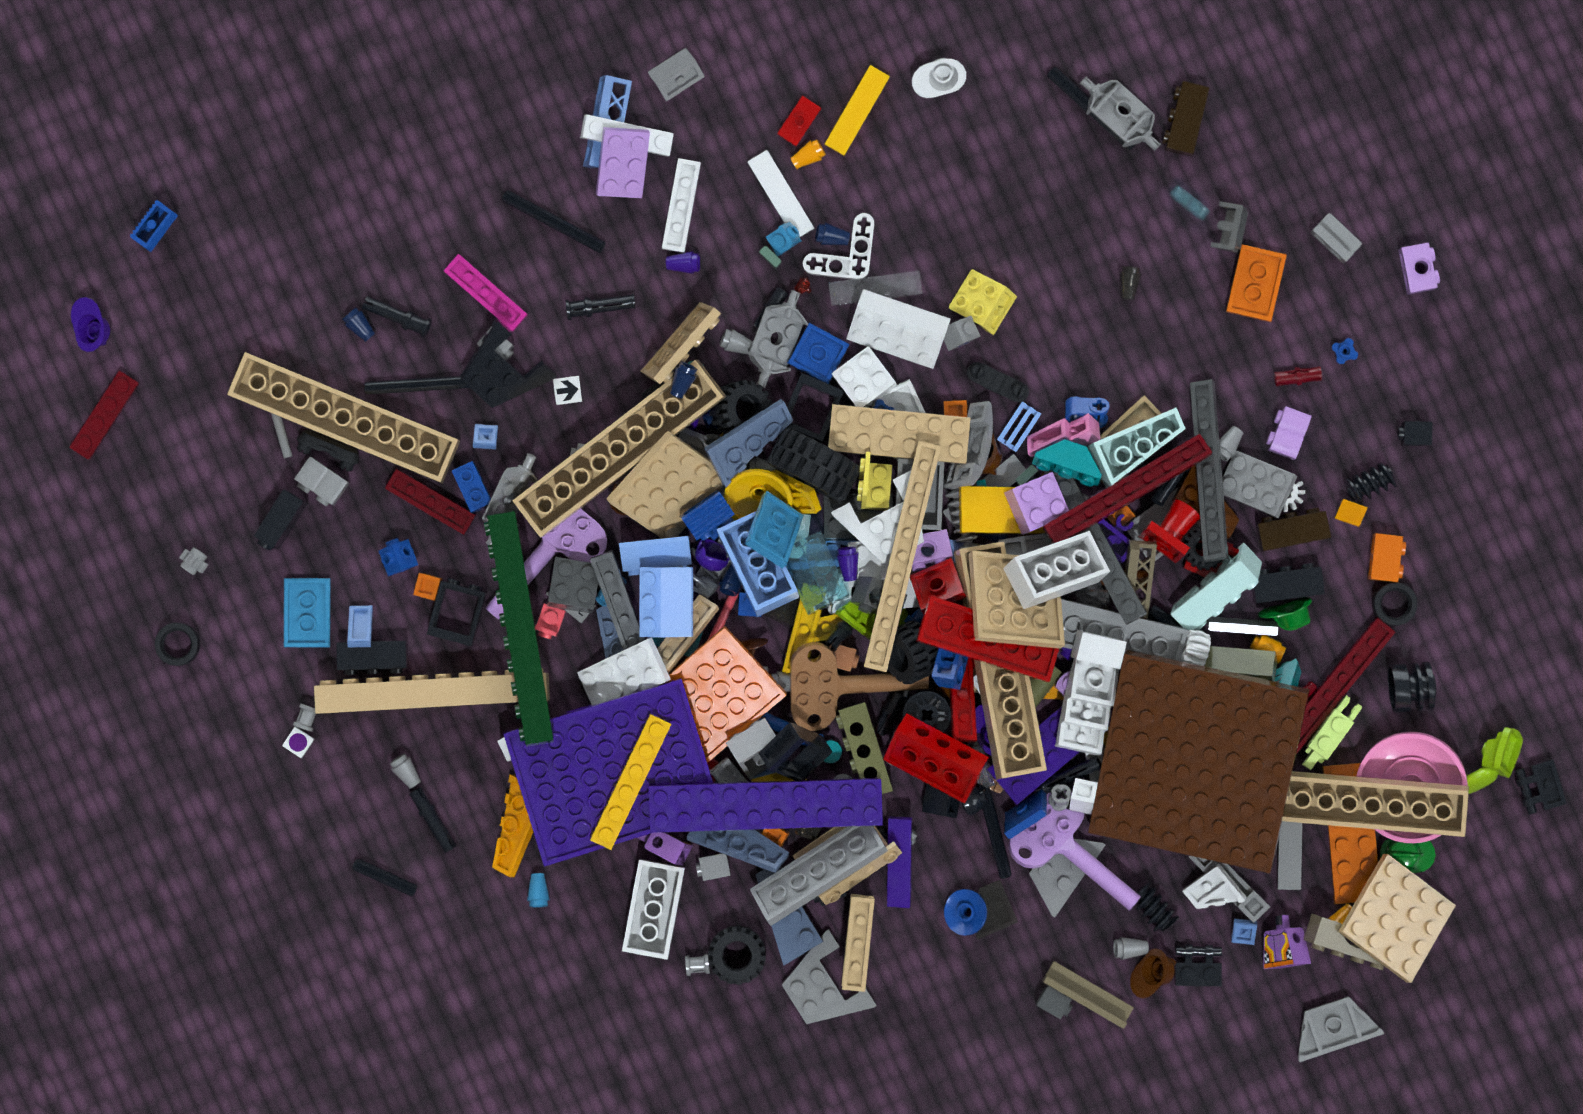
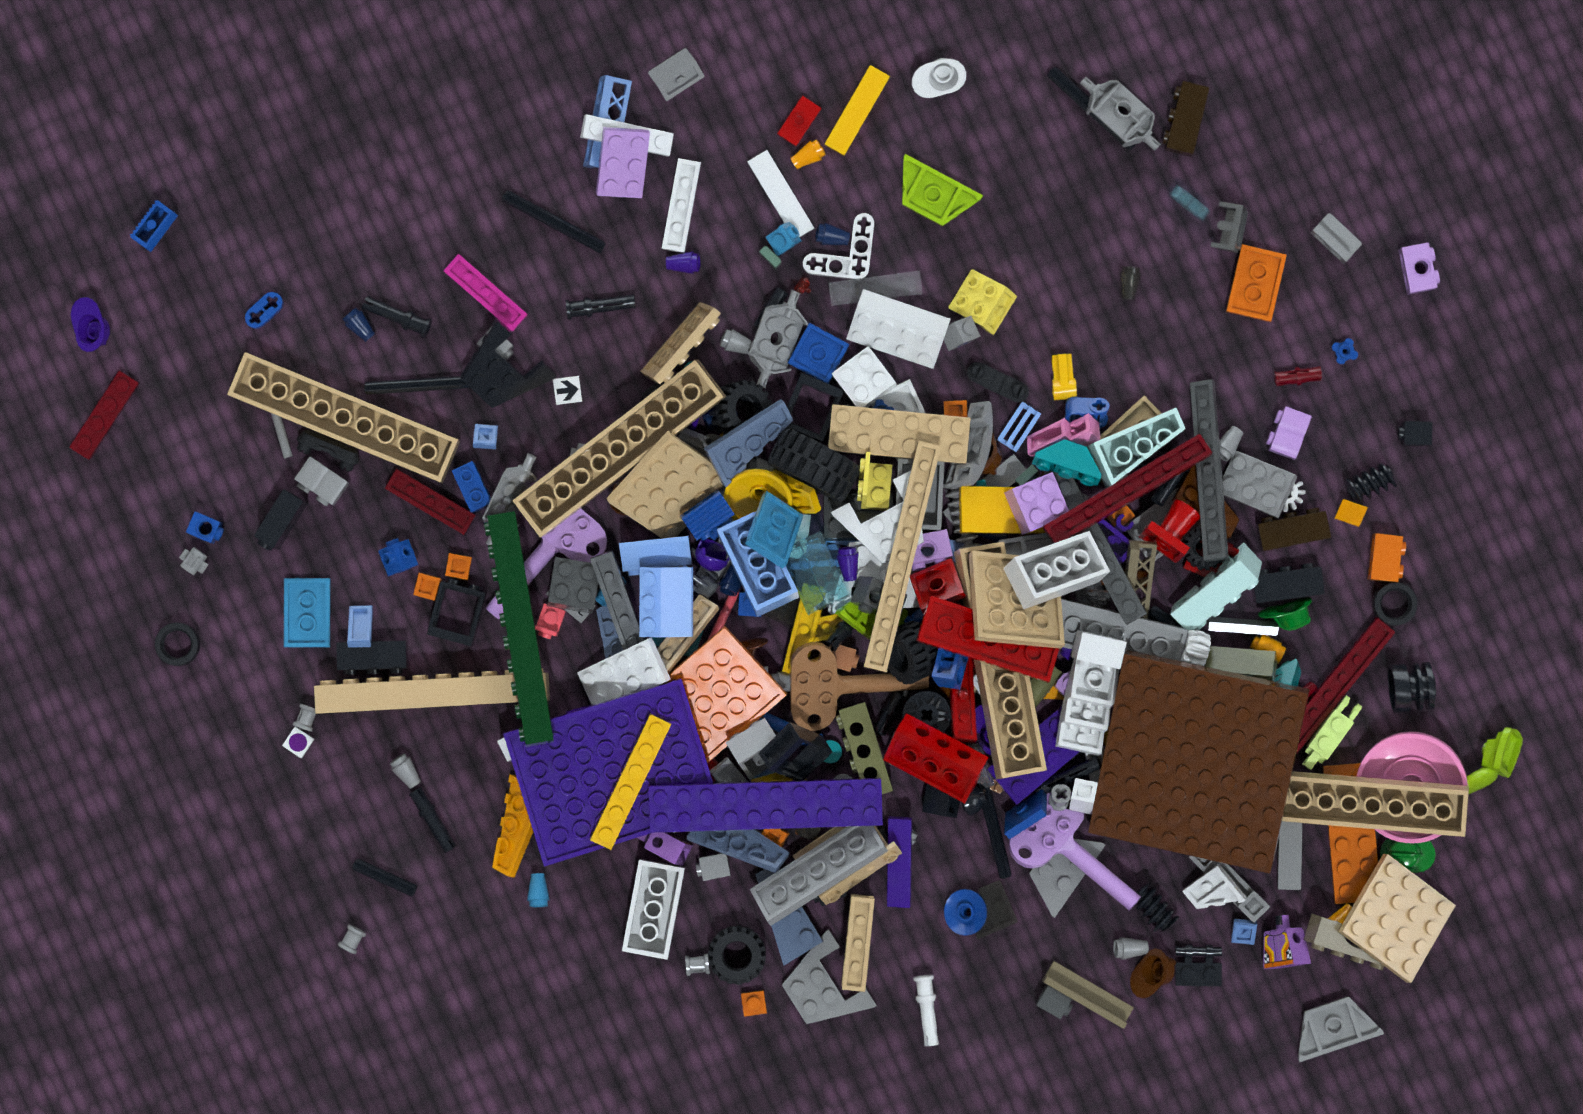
dark blue cone [670,362,698,398] -> none
black plate [1515,759,1567,815] -> none
none -> blue brick [186,511,224,544]
none -> blue beam [245,292,284,329]
none -> light grey bush [337,924,366,954]
none -> orange plate [445,553,472,580]
none -> orange plate [741,990,767,1017]
none -> lime wing [902,154,983,227]
none -> white pin [913,975,939,1046]
none -> yellow piece [1052,354,1077,400]

